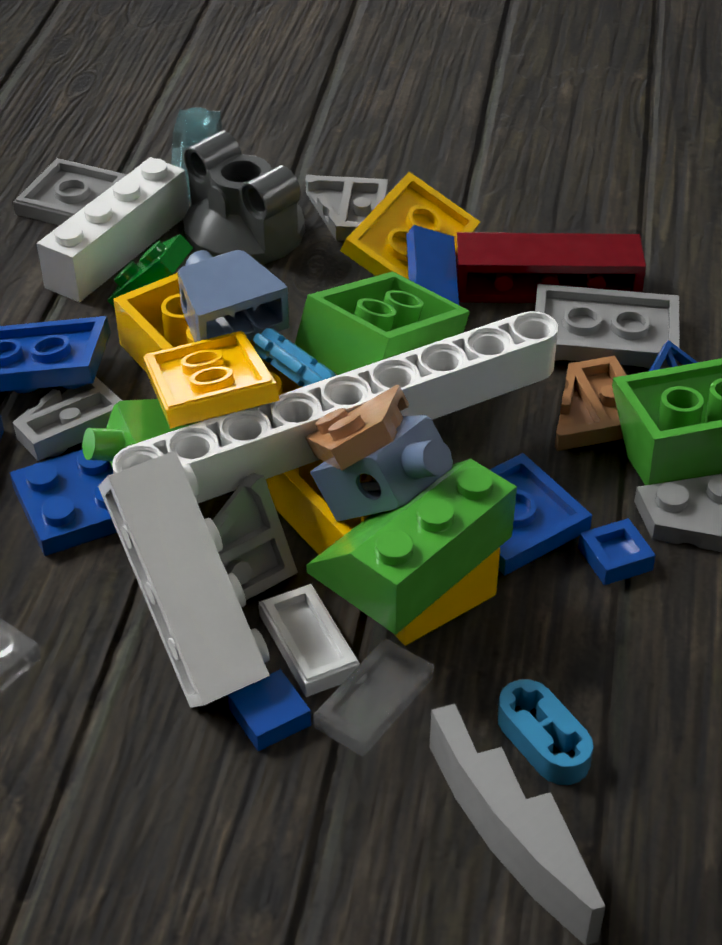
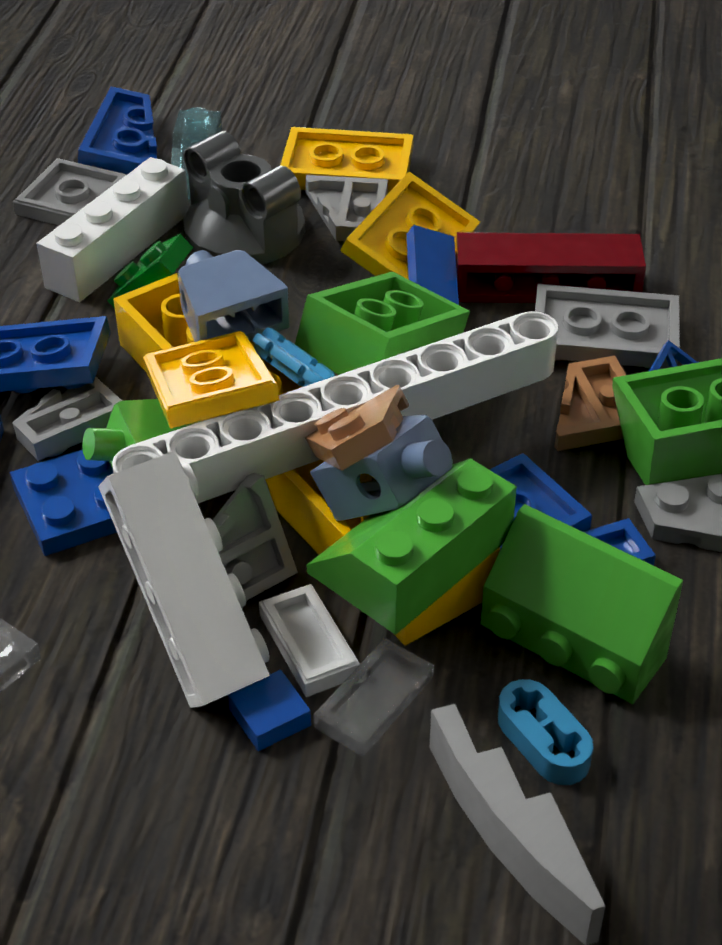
none -> blue wing [78,86,157,174]
none -> yellow plate [280,127,413,193]
none -> bright green slope [481,504,683,704]

